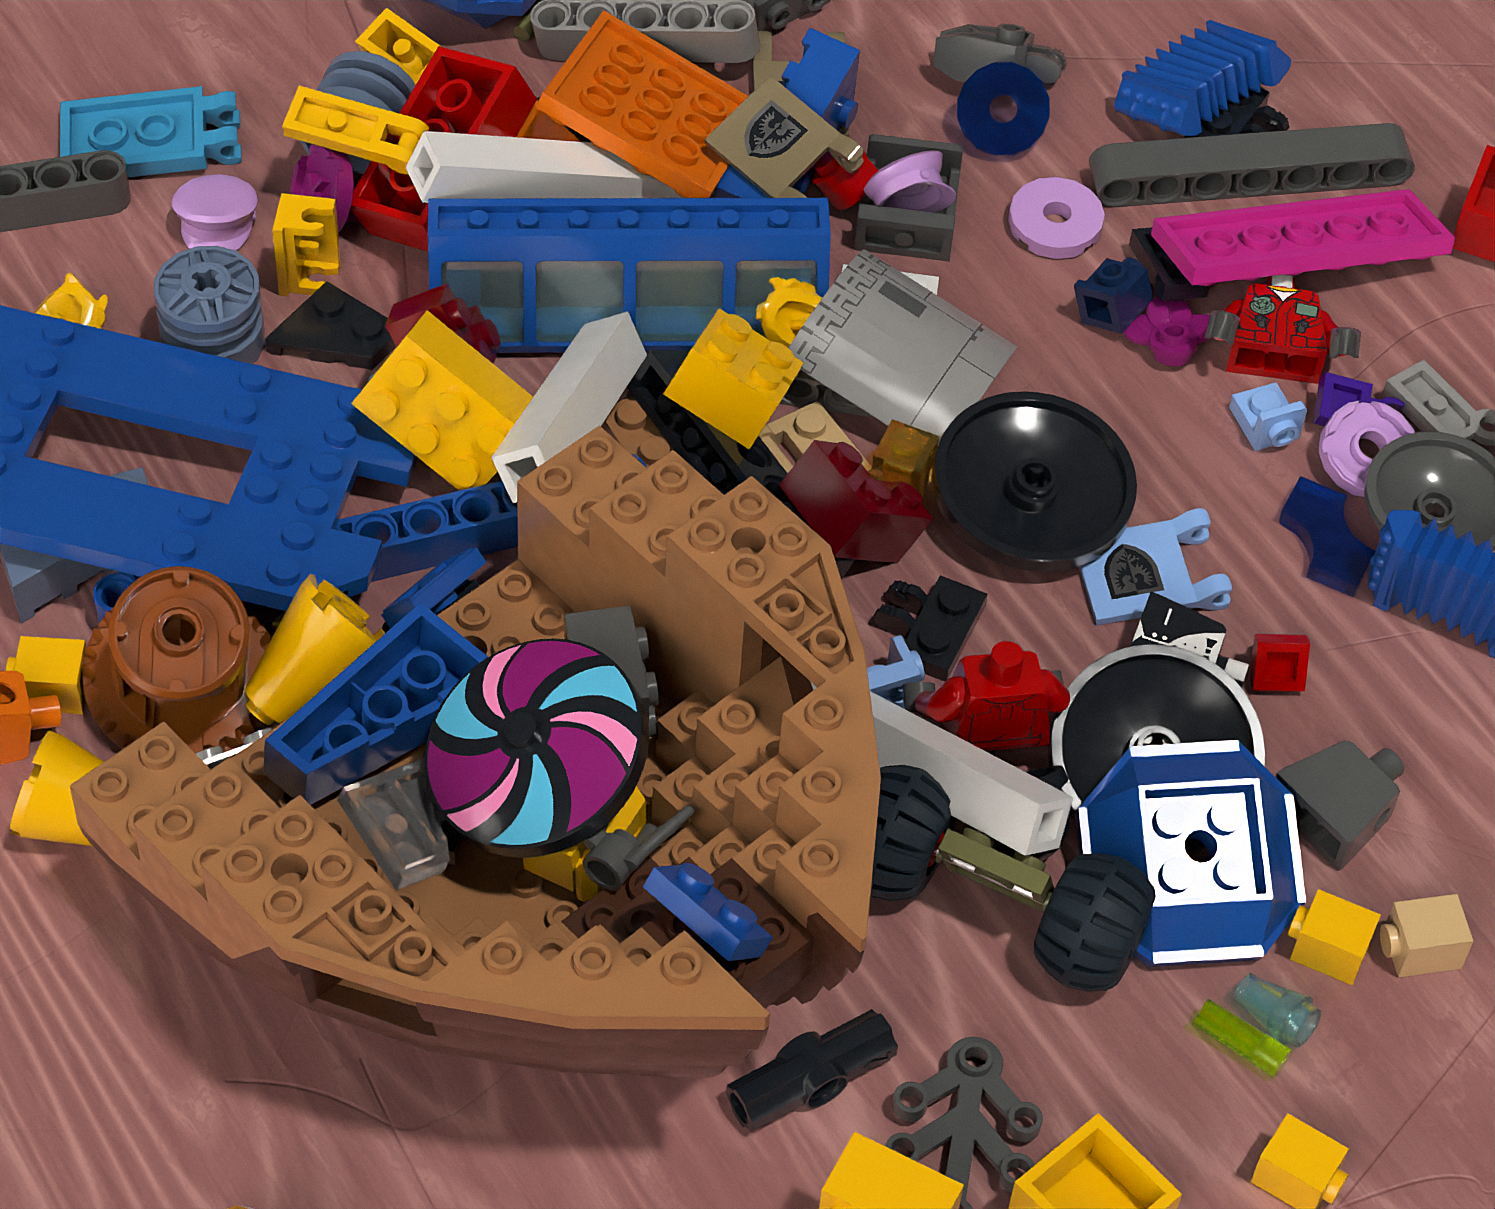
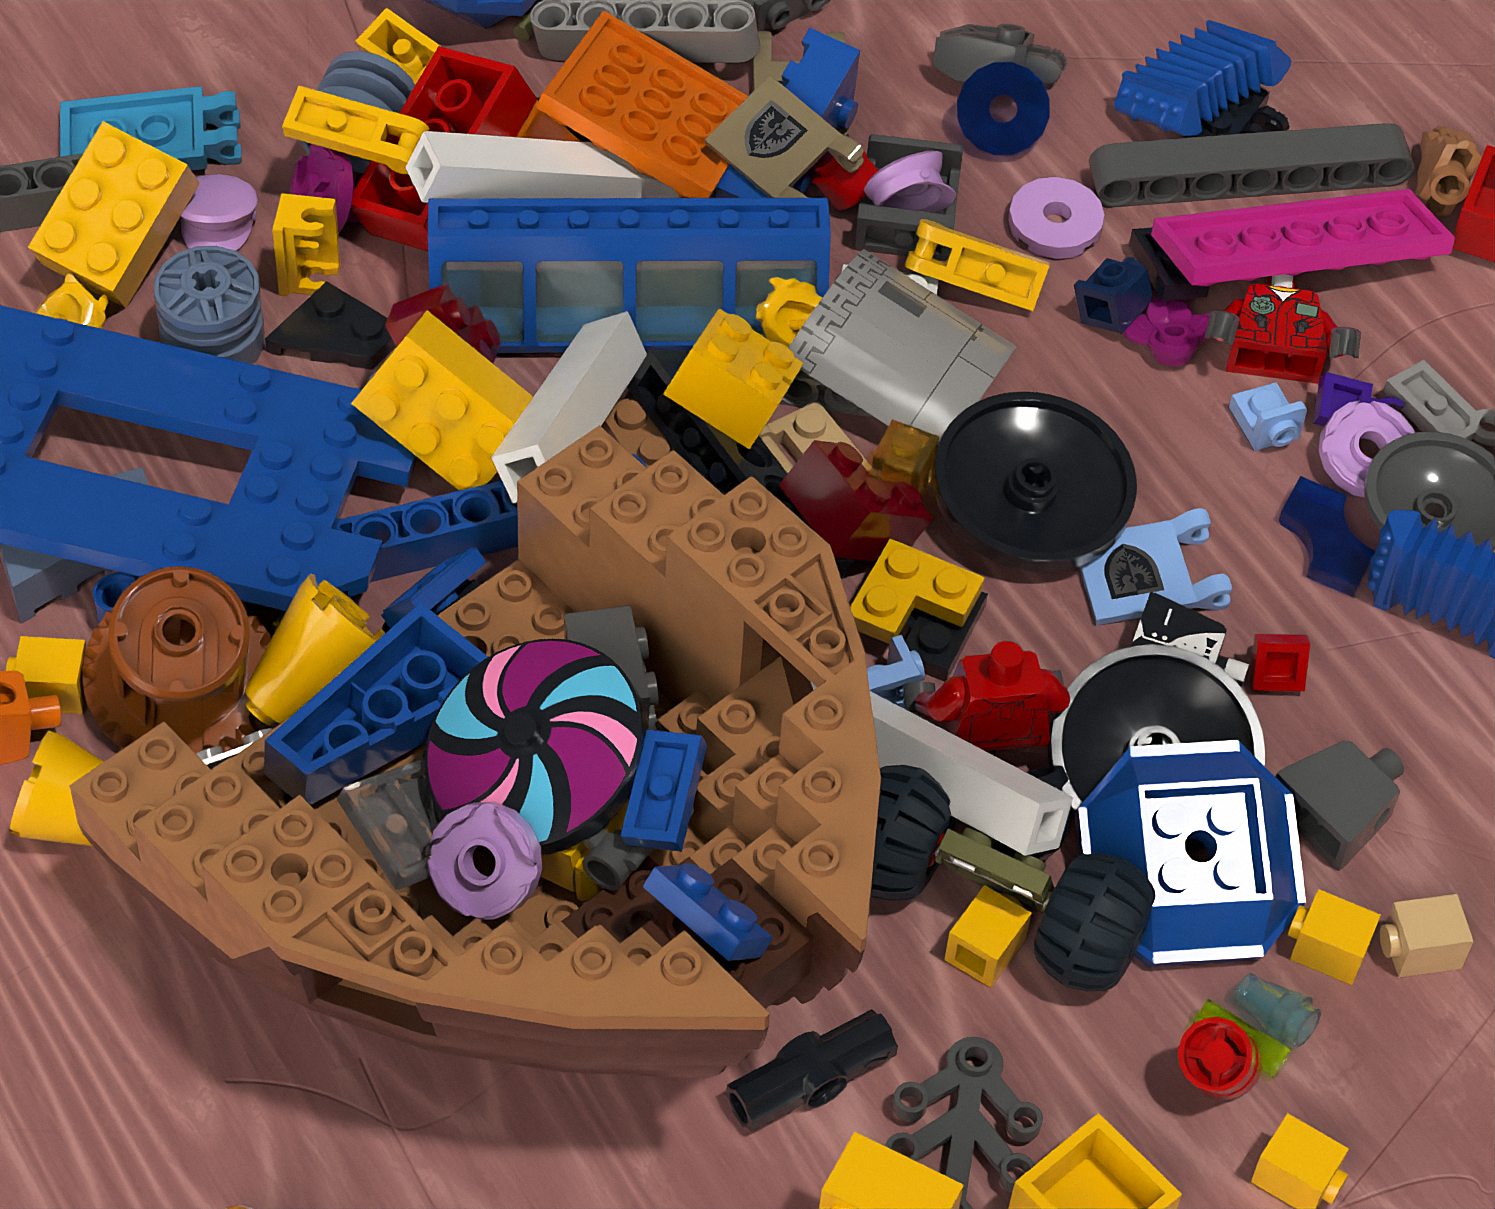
none -> yellow brick [28,121,200,308]
none -> lavender tile [428,802,542,919]
none -> blue plate [621,729,707,852]
none -> yellow plate [850,538,985,644]
none -> yellow plate [905,219,1050,311]
none -> yellow brick [944,885,1032,988]
none -> red wheel [1178,1017,1262,1100]
none -> medium nougat rock [1414,125,1482,218]

